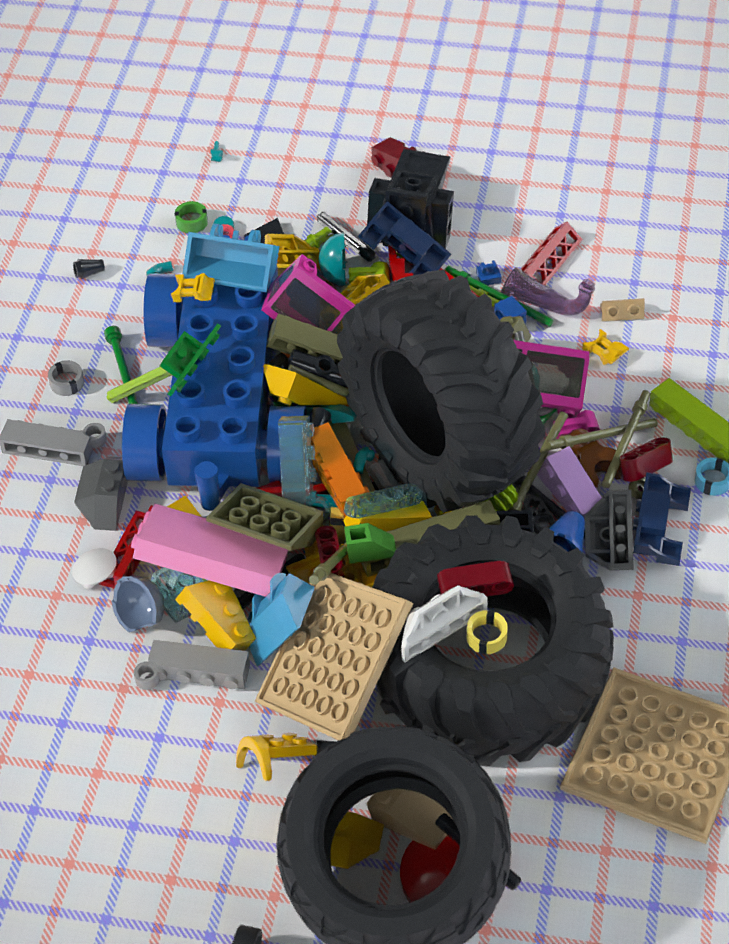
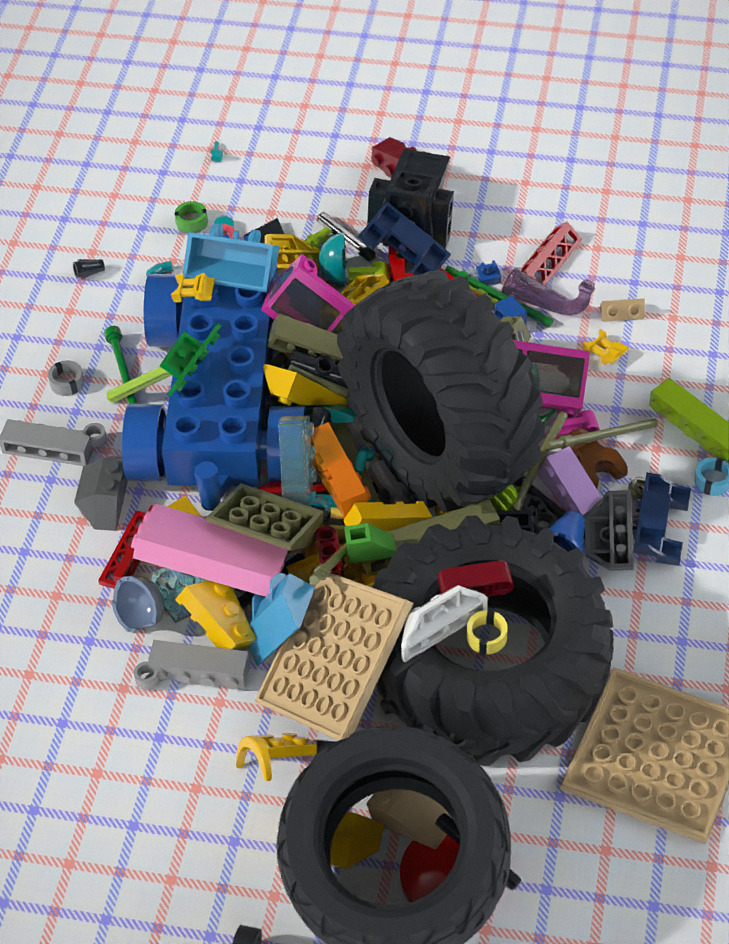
white dish [72,548,117,589] -> none
clear light blue beam [344,483,423,518] -> none
olive bar [602,390,651,488] -> none
dark red beam [620,437,673,482] -> none

